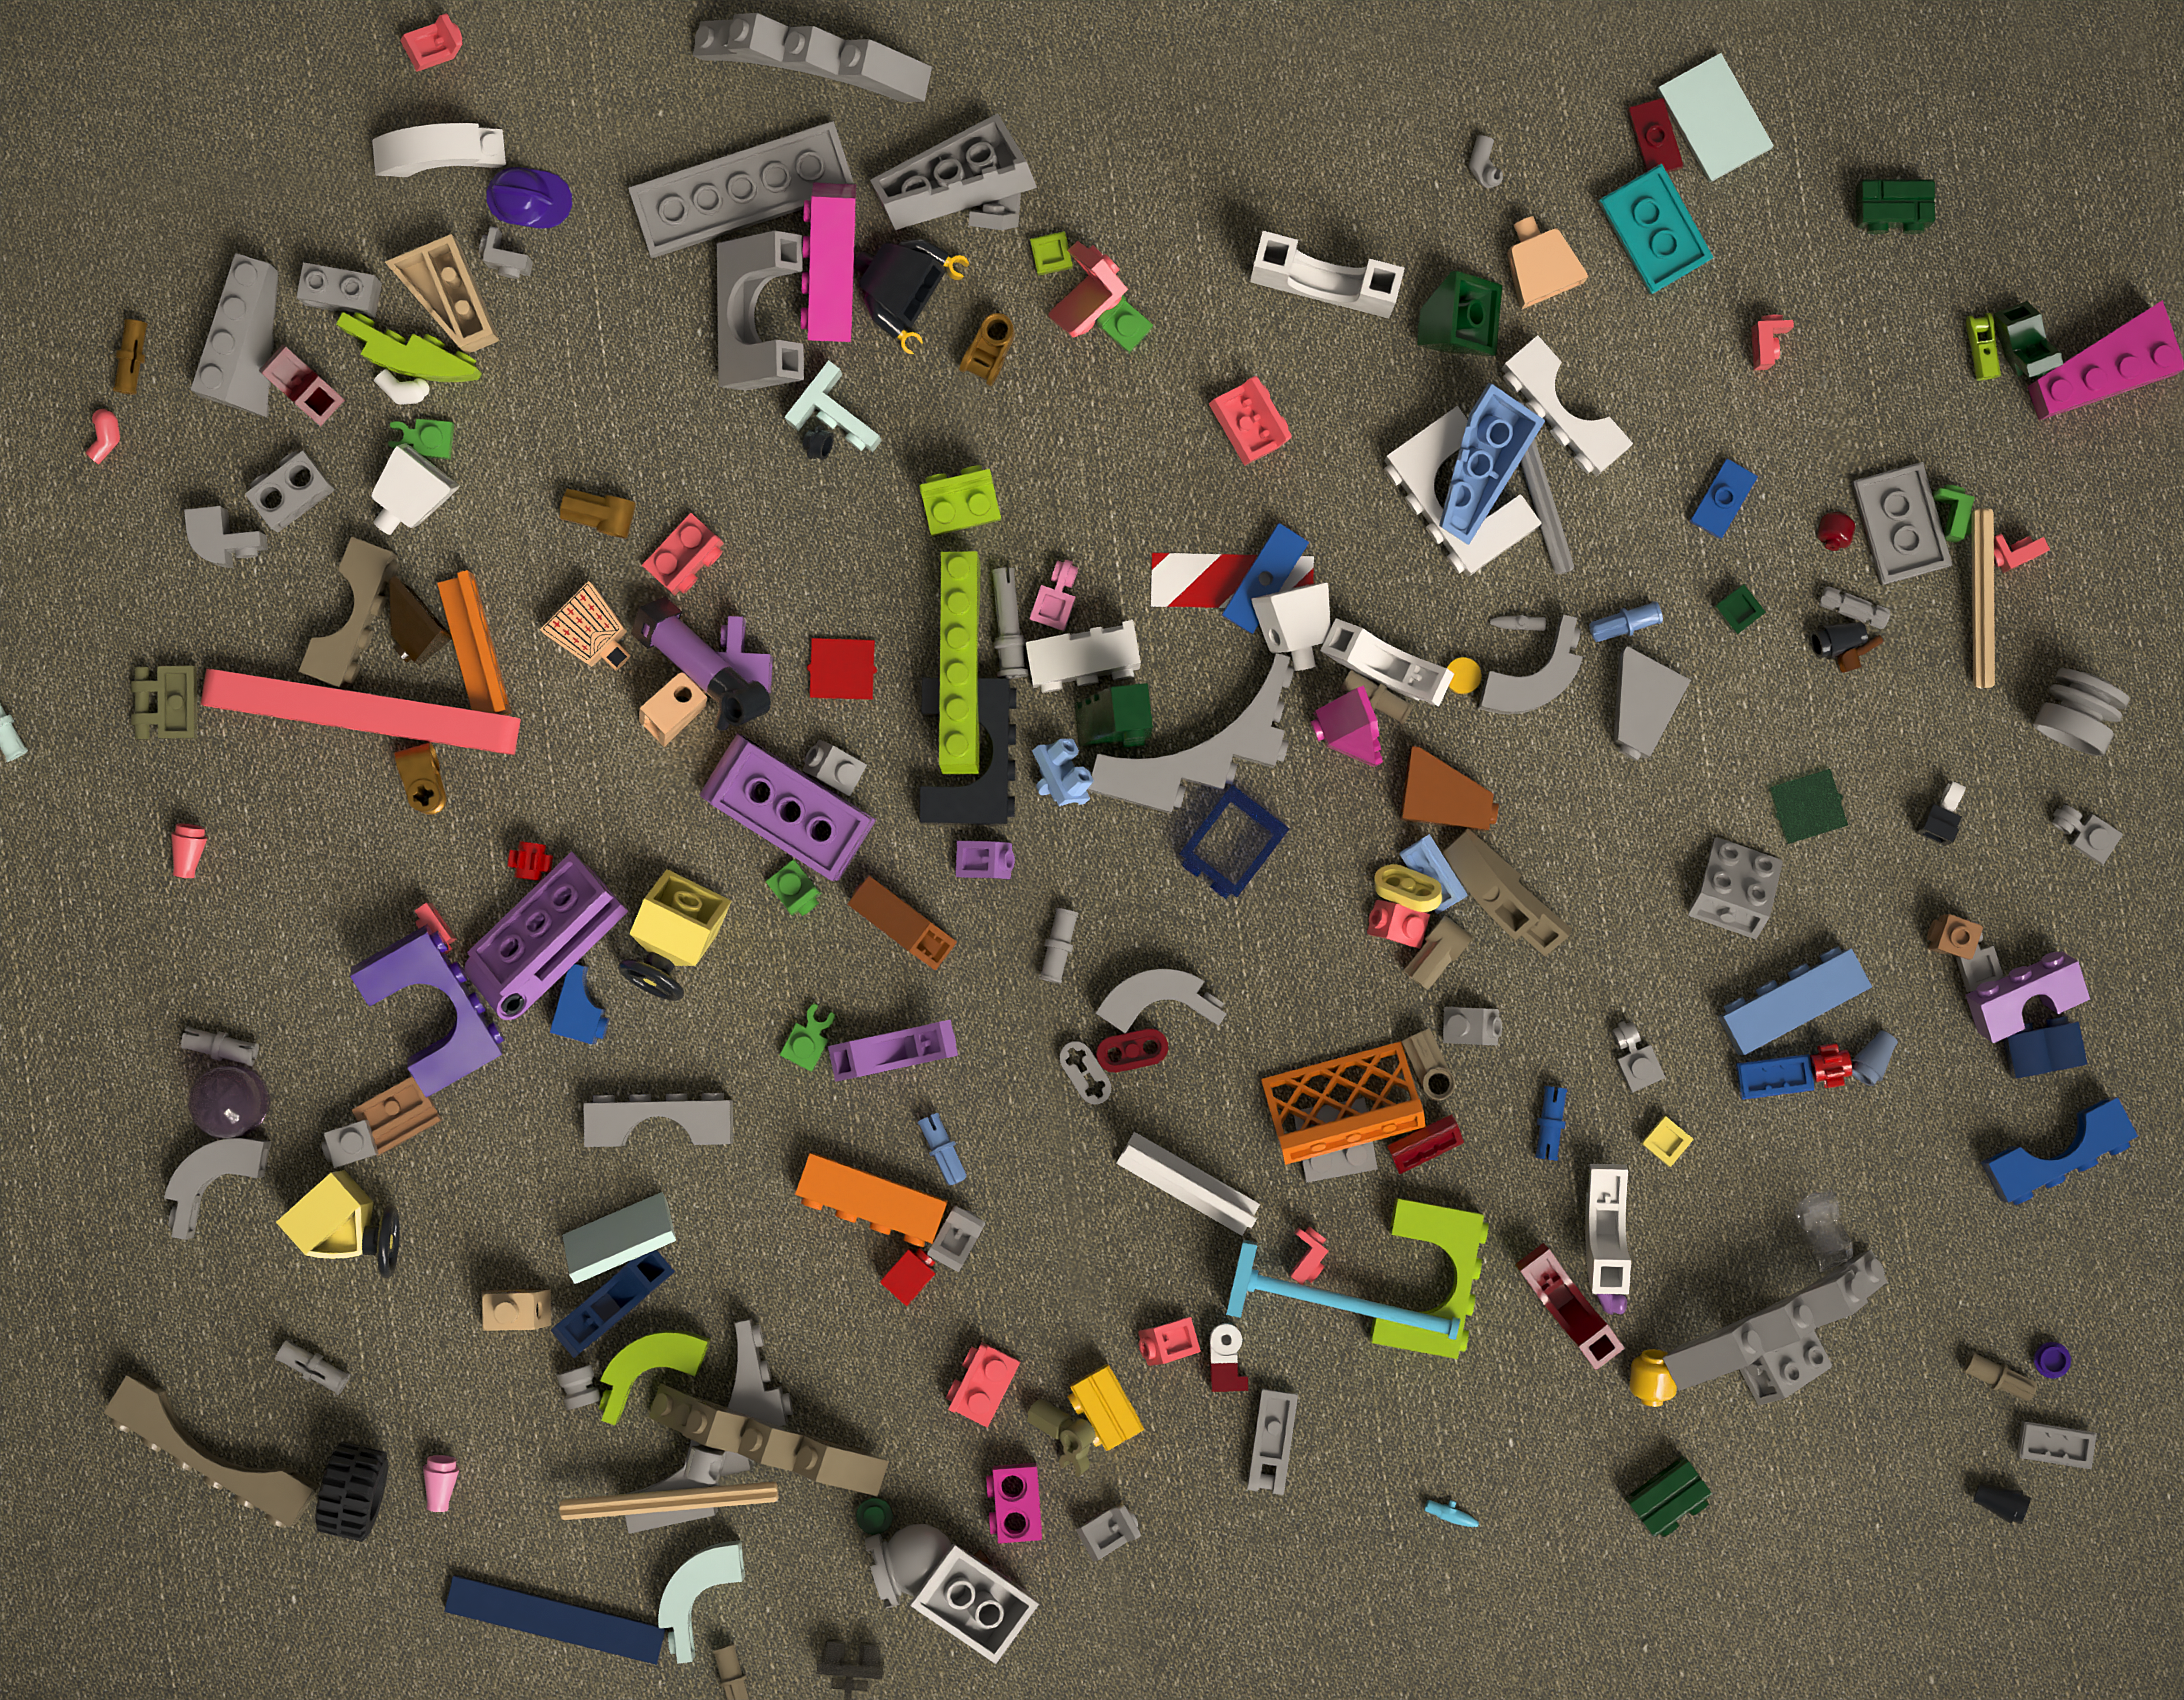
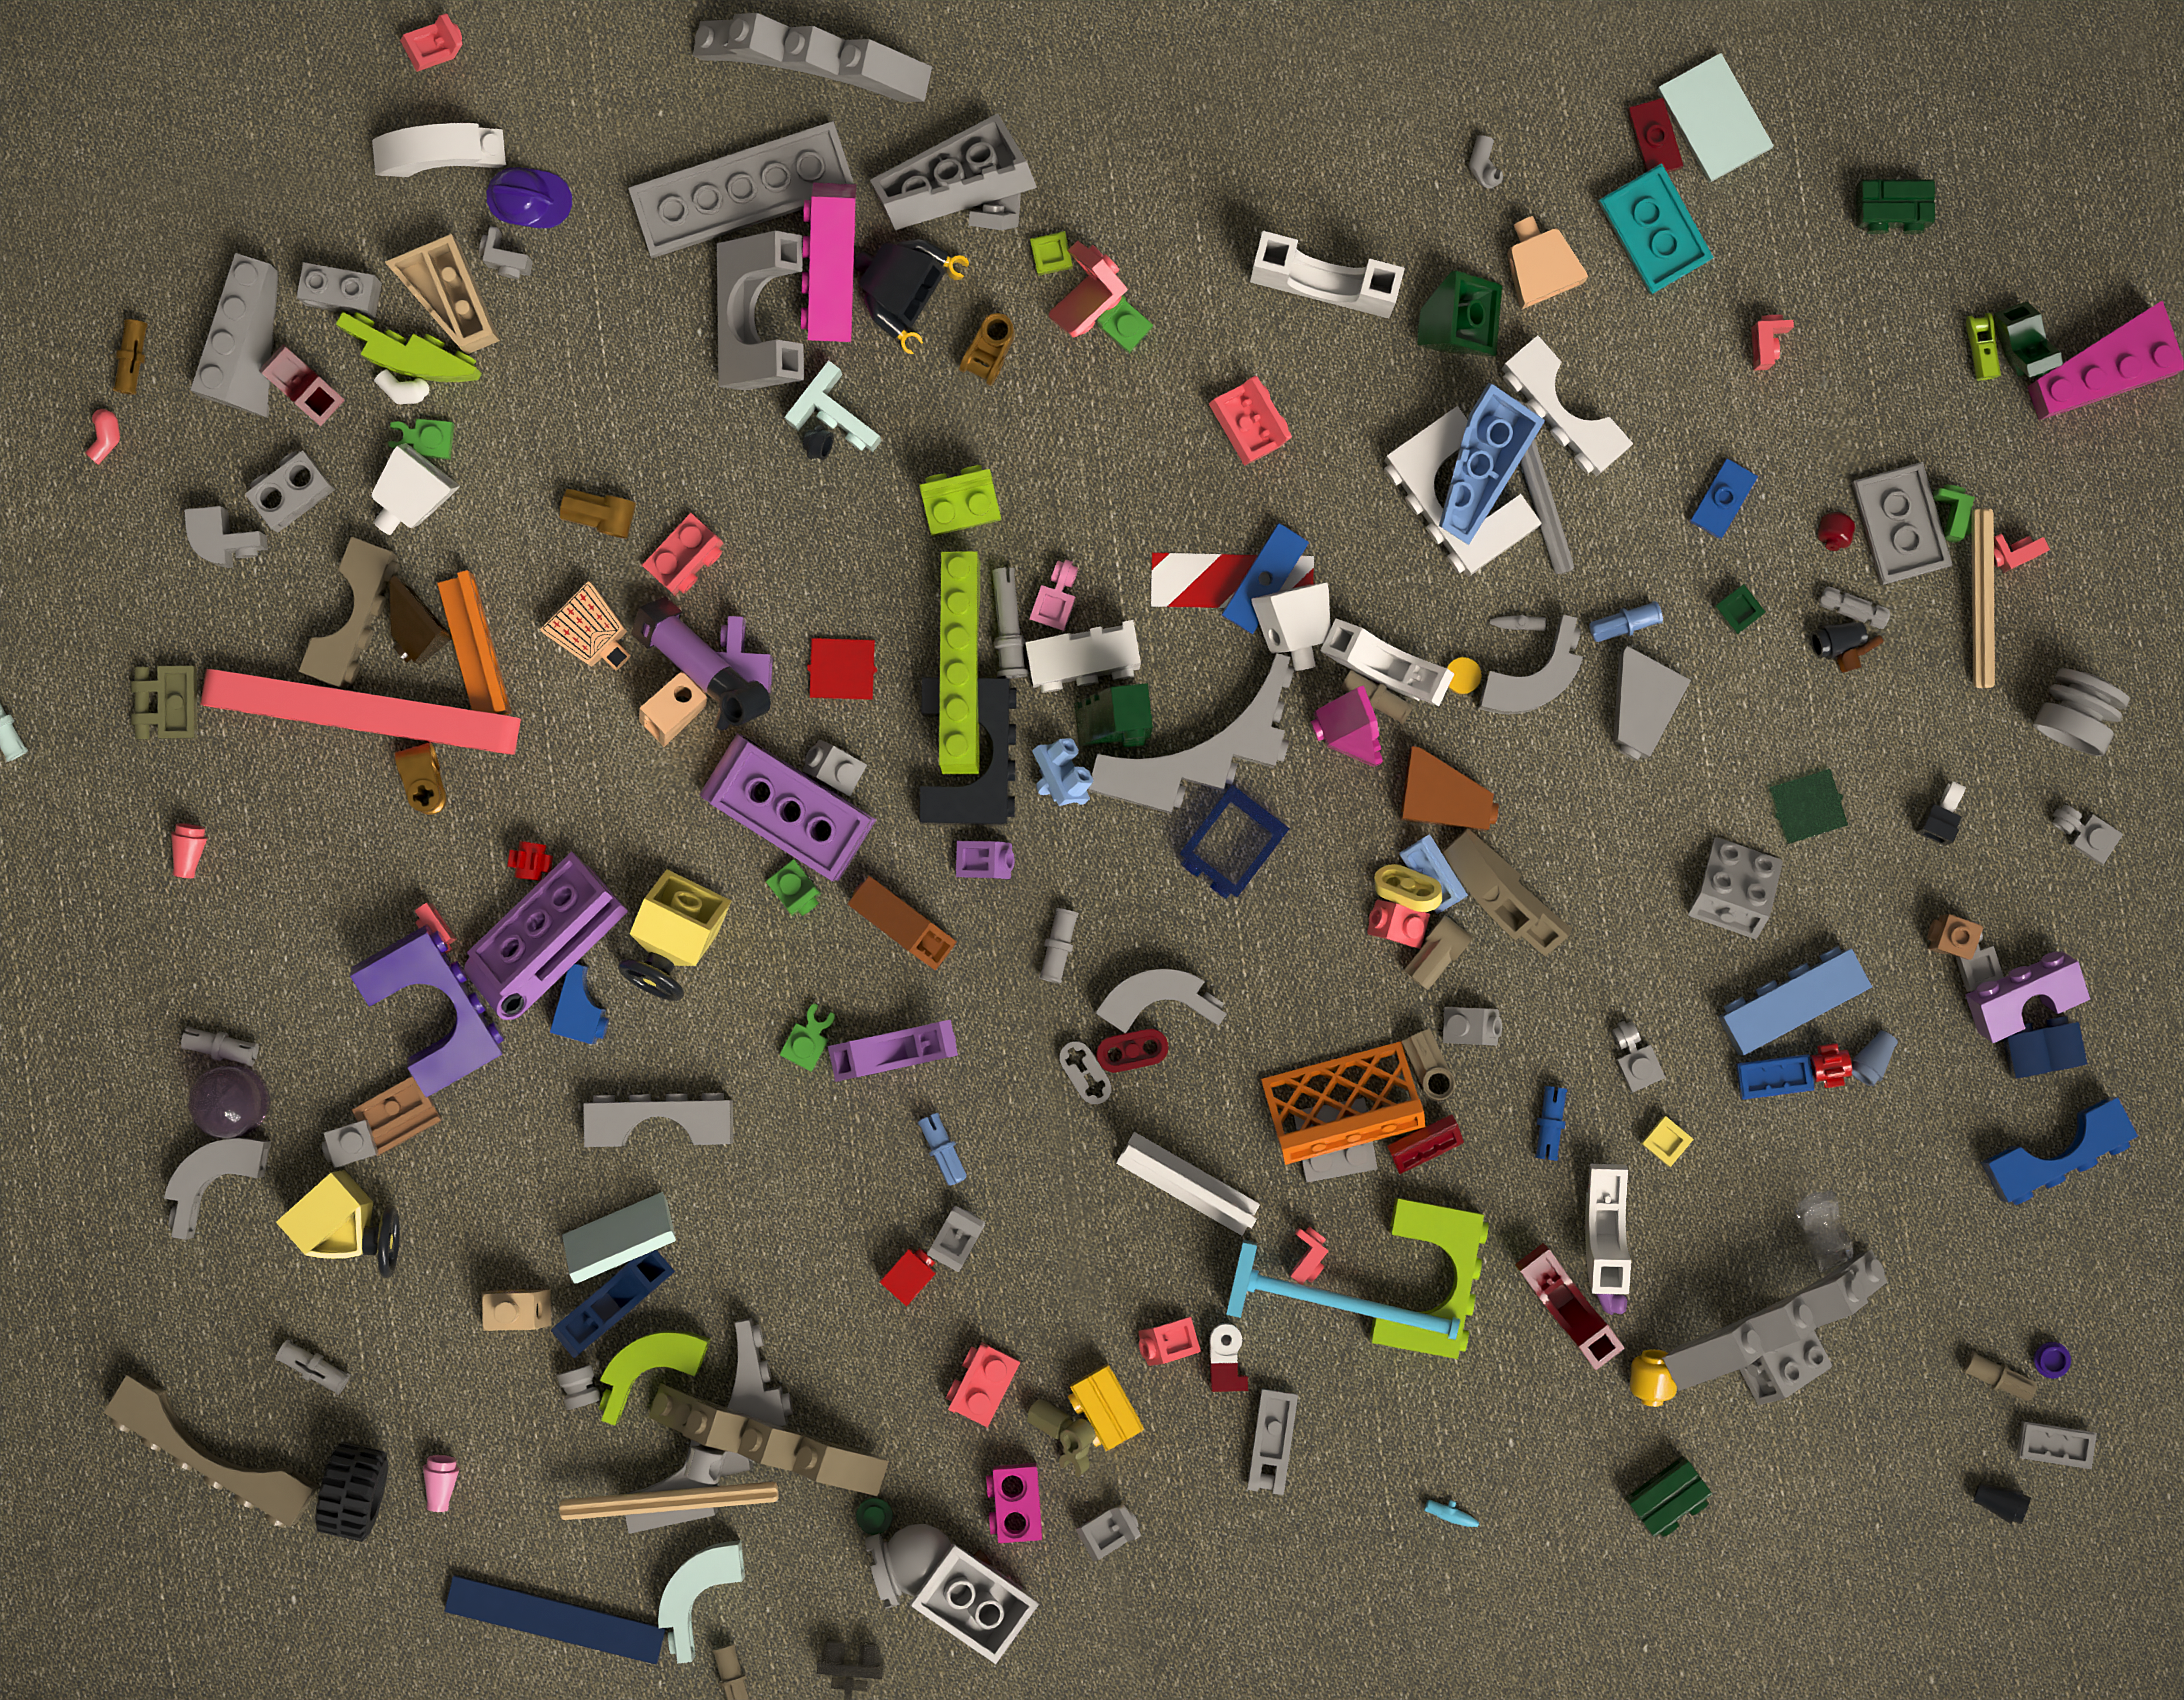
orange brick [795,1152,948,1247] -> none

